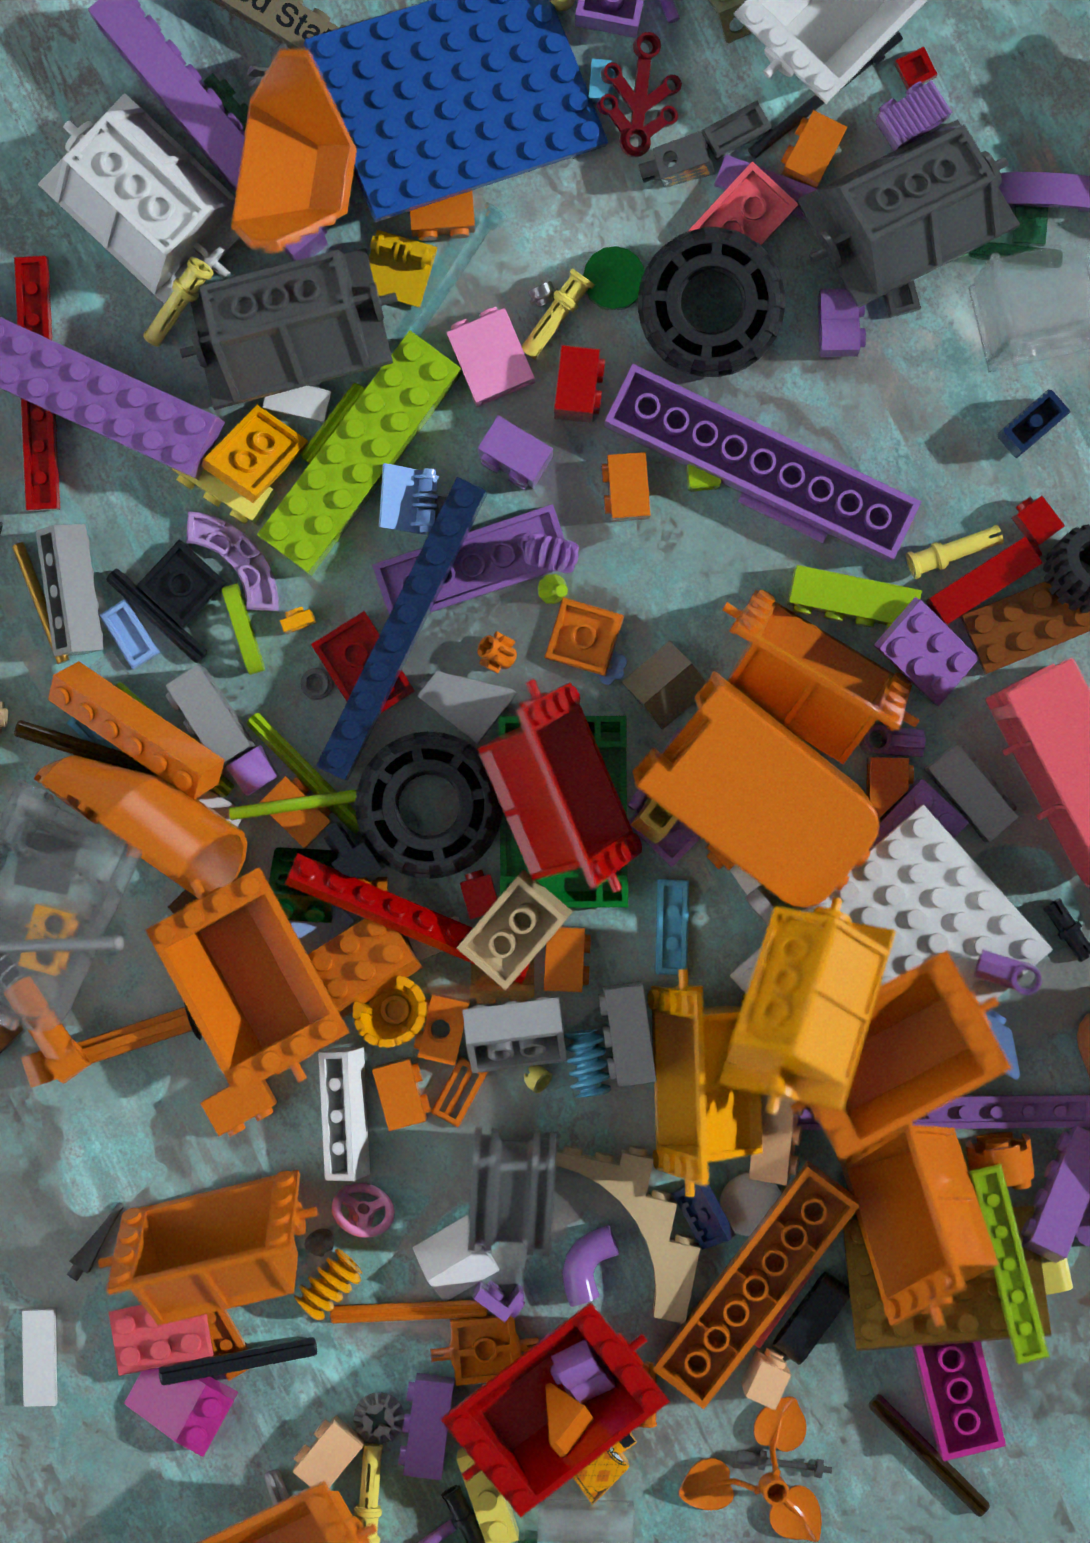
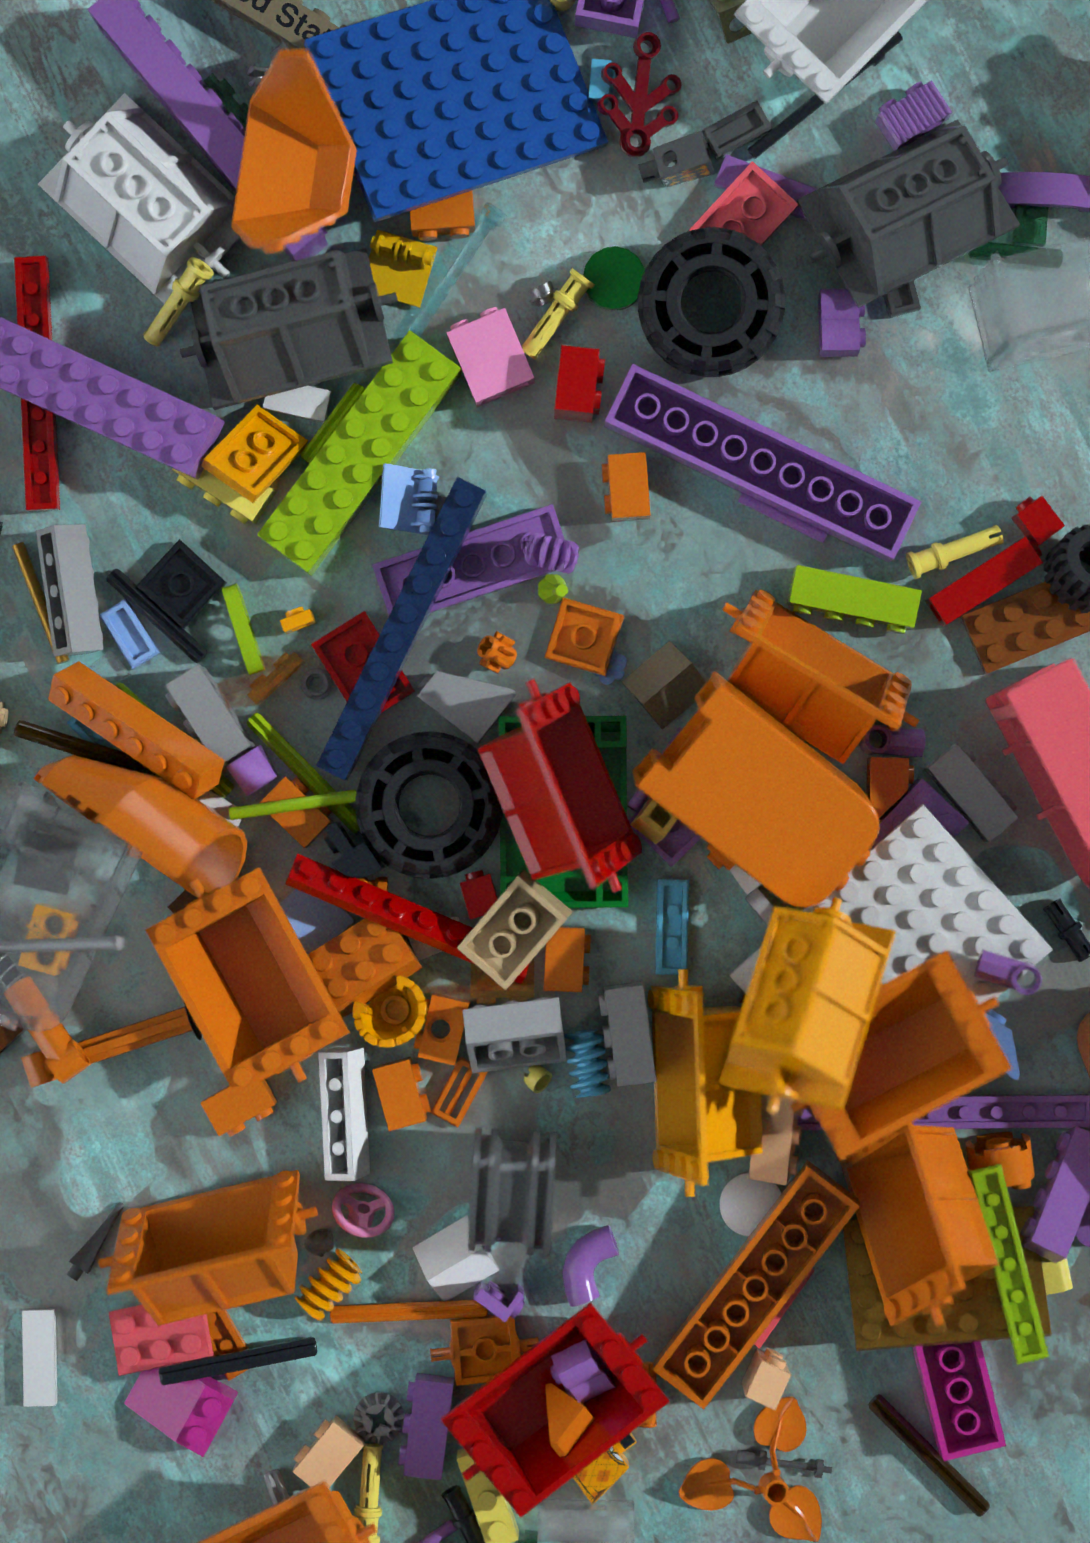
lavender tile [186,511,279,612] -> none
dark green bracket [269,847,337,923] -> none
medium lavender brick [478,415,553,490] -> none
tan arch [555,1145,701,1324] -> none
dark blue bracket [672,1183,736,1250] -> none
lime slope [686,464,722,492] -> none
black beam [772,1271,850,1365] -> none
orange brick [781,110,847,188] -> none
medium lavender plate [873,597,980,706] -> none
red tile [894,46,938,90] -> none
dark blue brick [997,390,1070,458] -> none
none -> clear orange plate [247,652,305,705]

